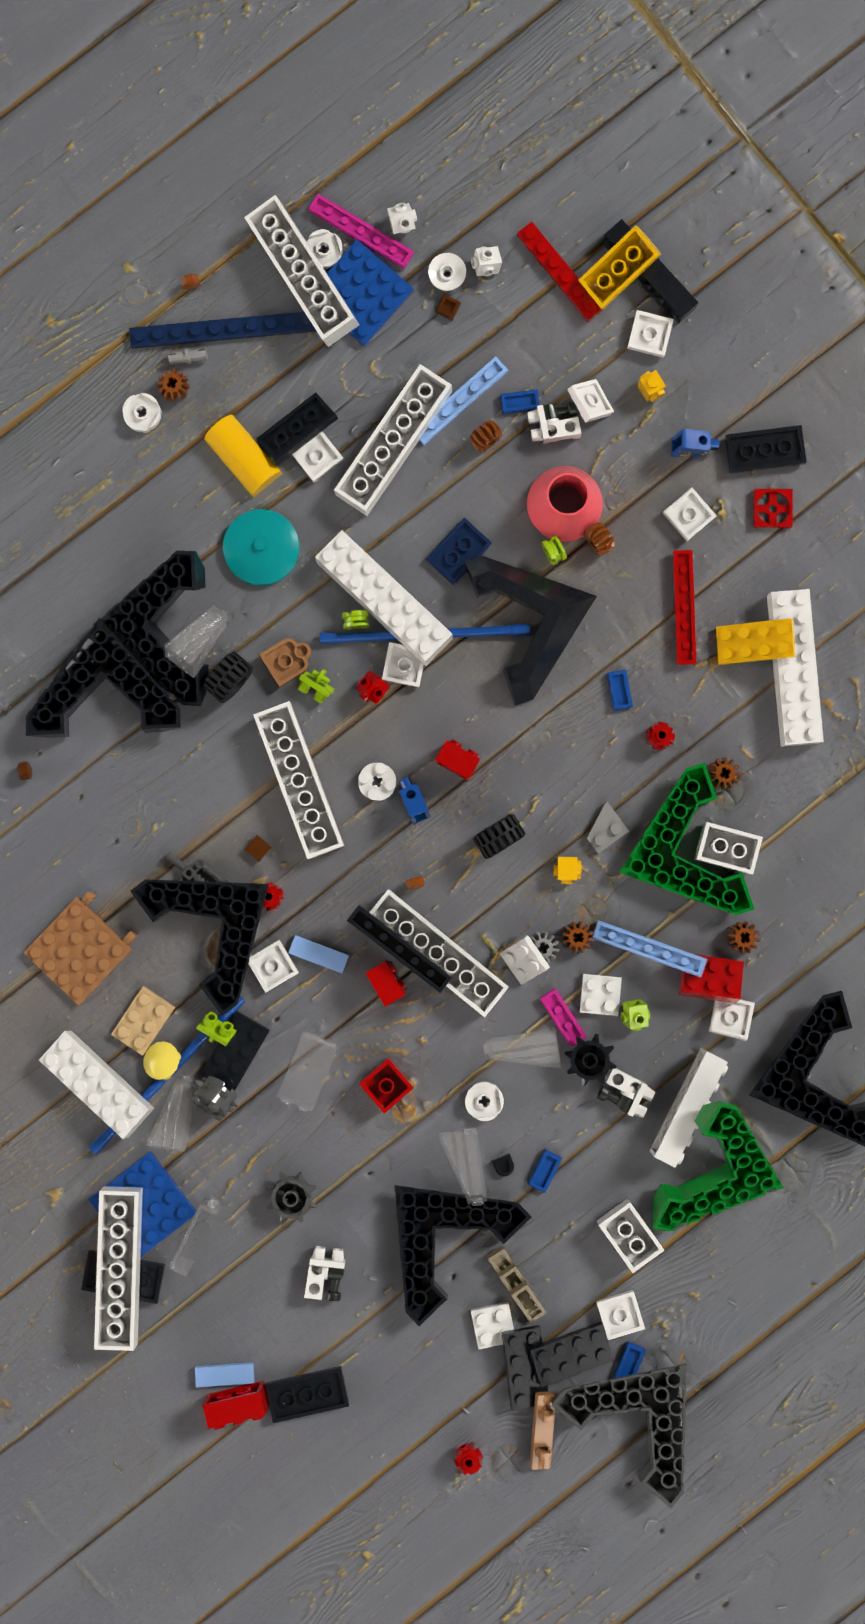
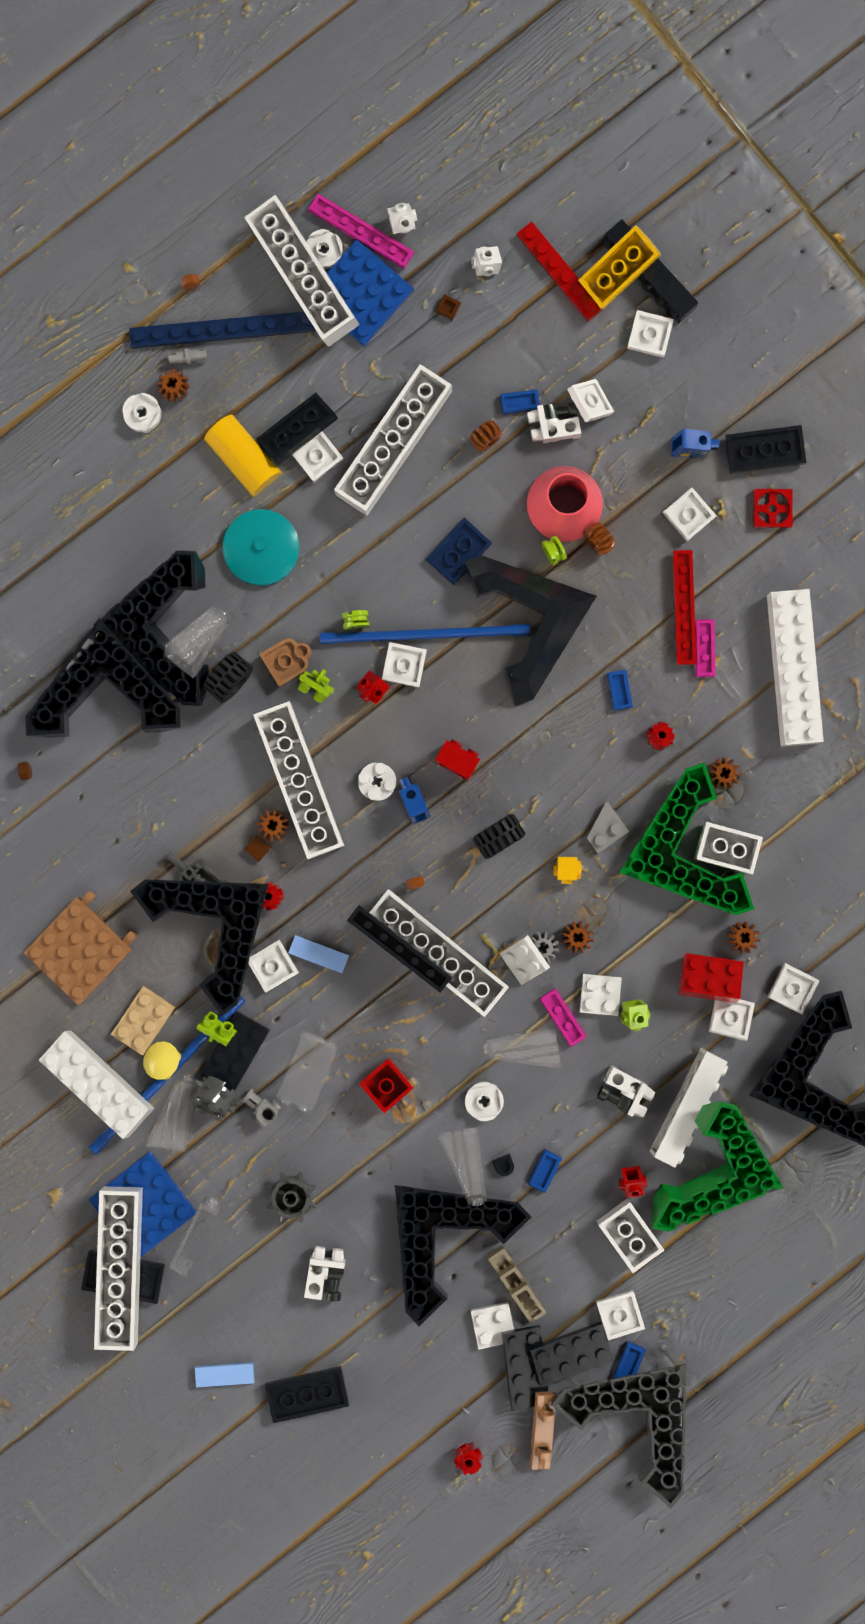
red brick [203,1380,269,1430] -> none
white brick [315,530,453,666] -> none
red brick [365,960,407,1007] -> none
light blue tile [419,356,508,446] -> none
white dish [428,253,466,291] -> none
black brick [564,1034,617,1086] -> none
light blue tile [592,920,708,977] -> none
yellow brick [637,370,666,402] -> none
yellow plate [716,618,796,665] -> none
none -> light grey connector [241,1089,281,1128]
none -> dark orange gear [257,809,290,842]
none -> red brick [618,1165,647,1198]
none -> dark pink tile [695,619,715,677]
none -> white plate [767,963,820,1015]

